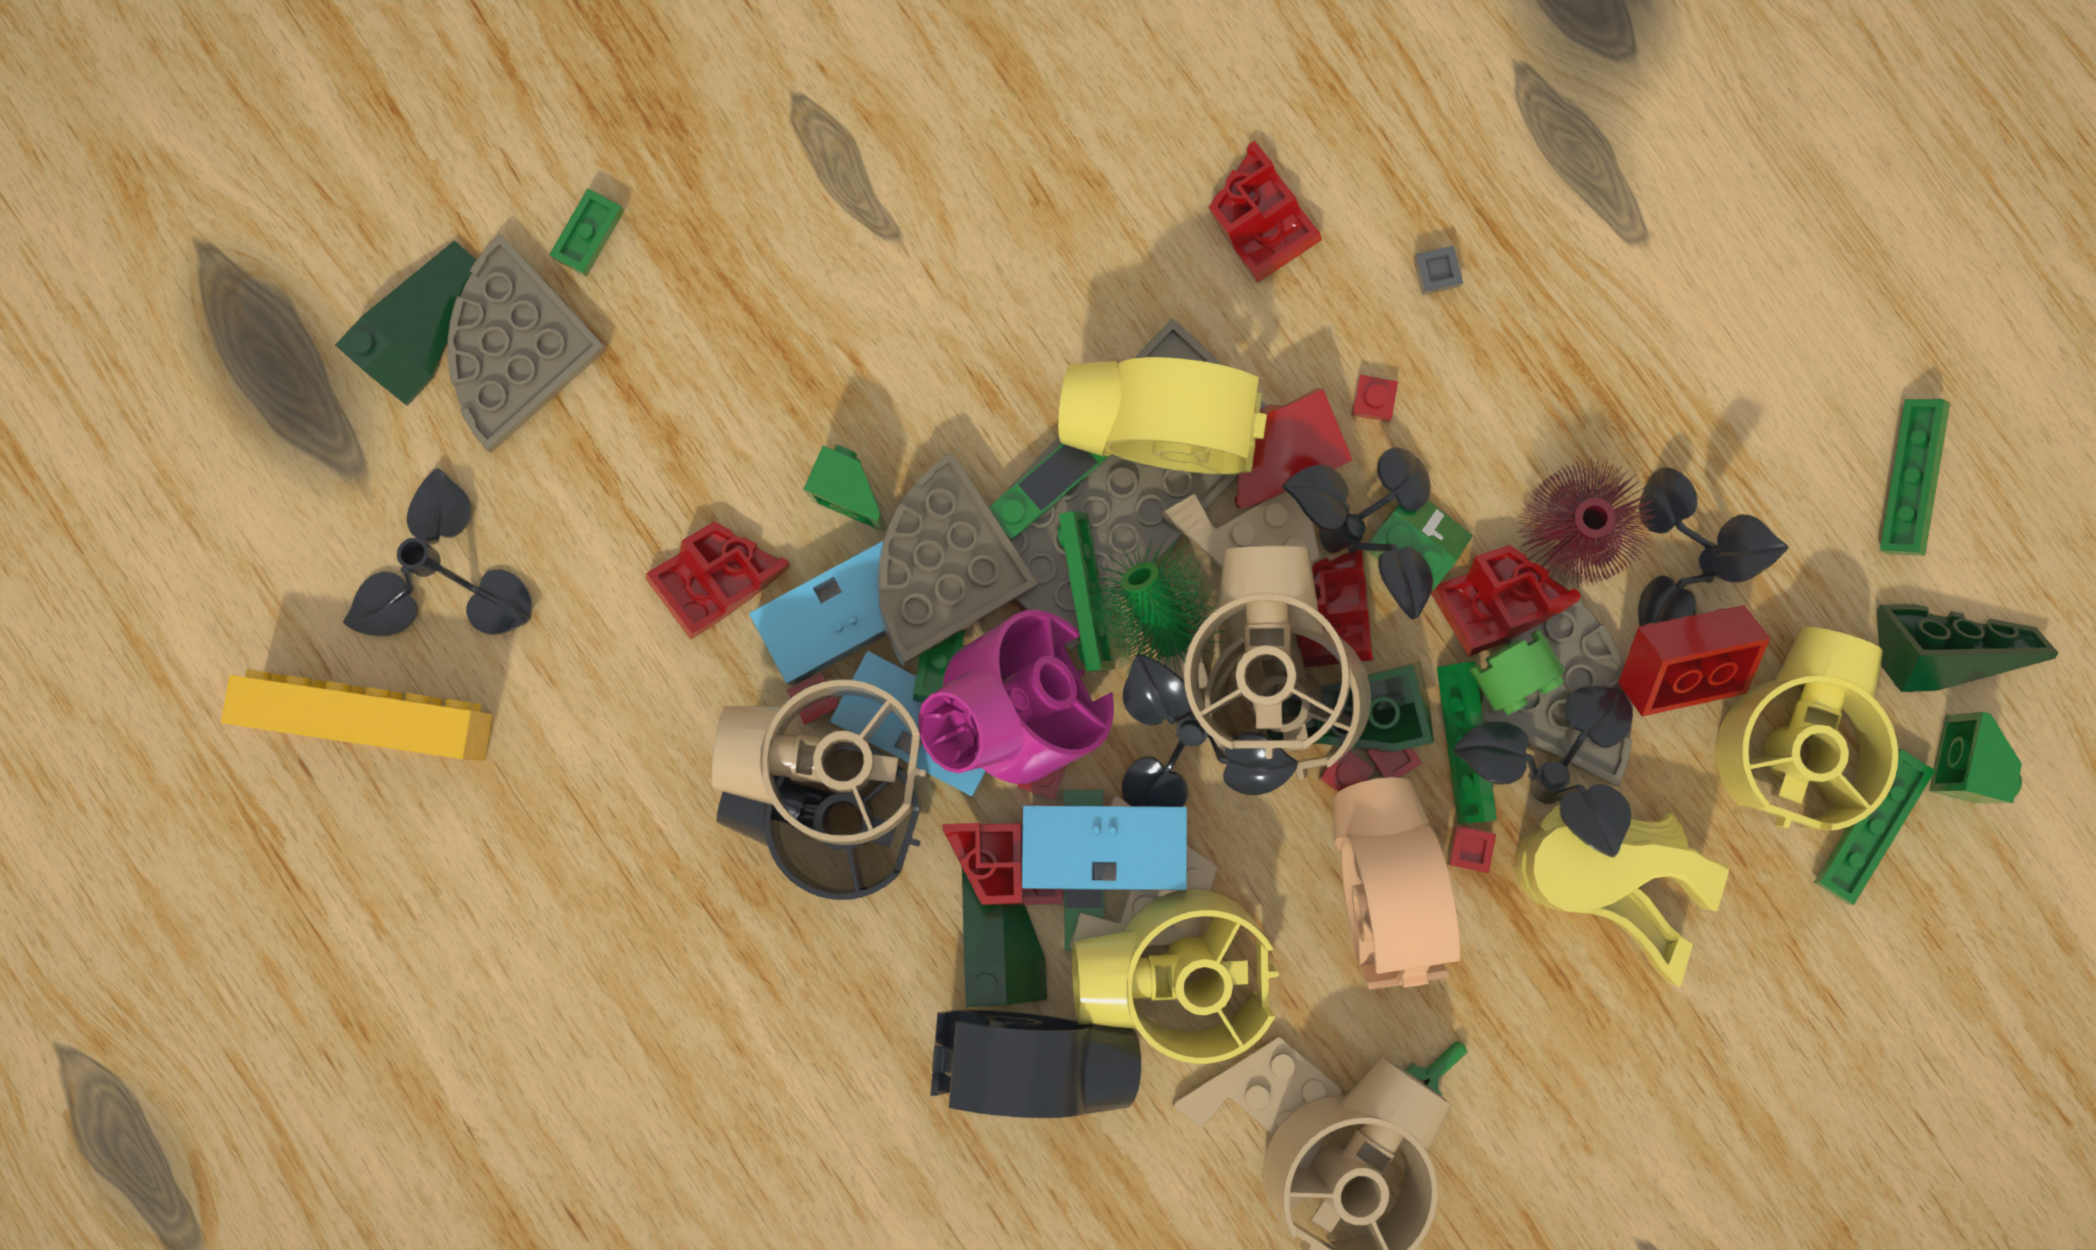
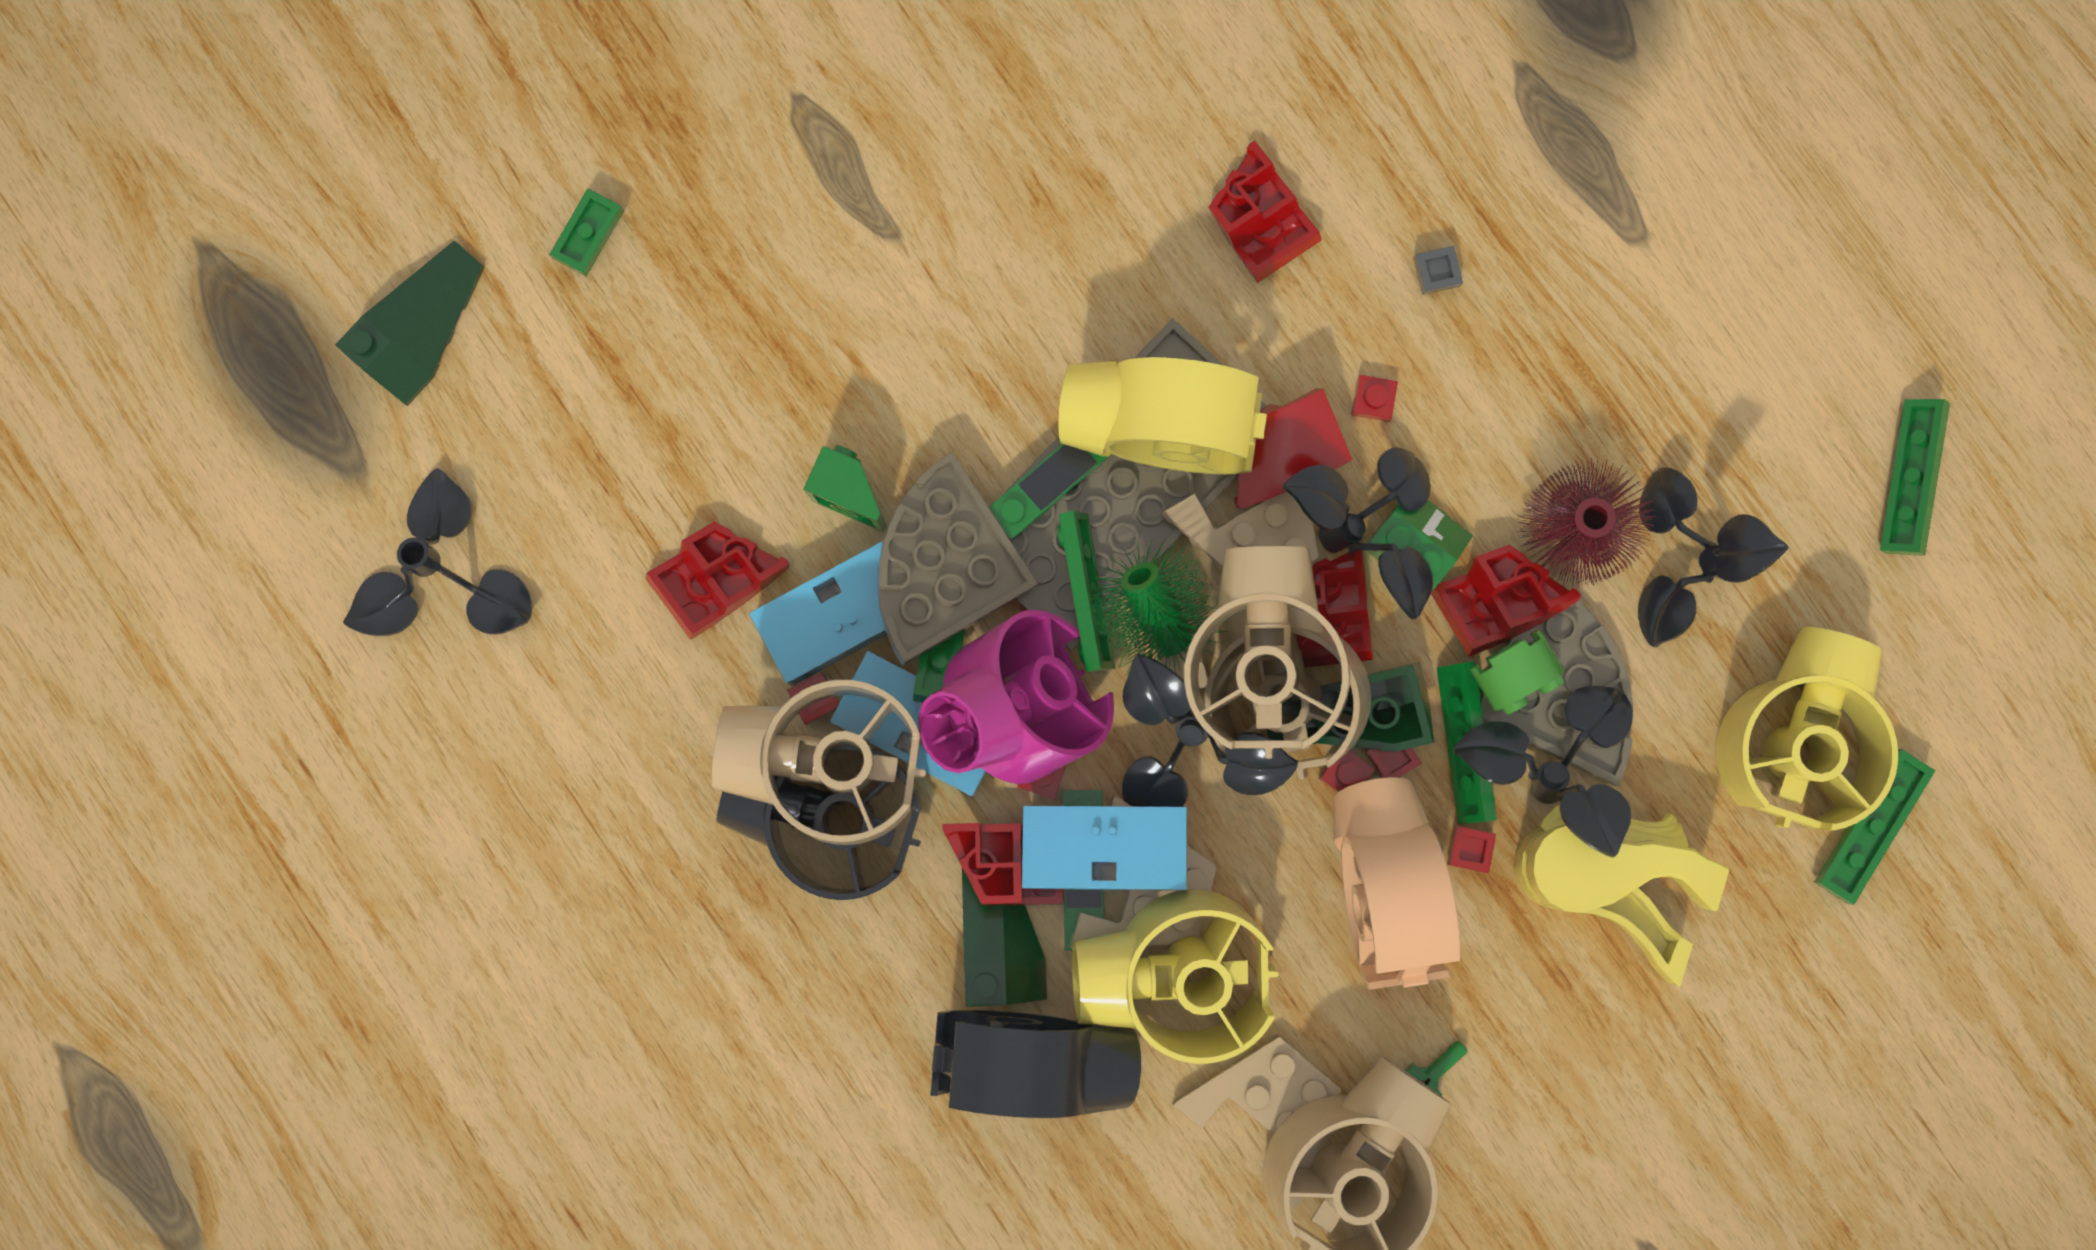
yellow brick [221,669,493,761] -> none
dark tan plate [448,234,607,453] -> none
red brick [1618,605,1770,717] -> none
dark green wedge [1877,604,2059,692] -> none
green slope [1929,712,2022,803] -> none

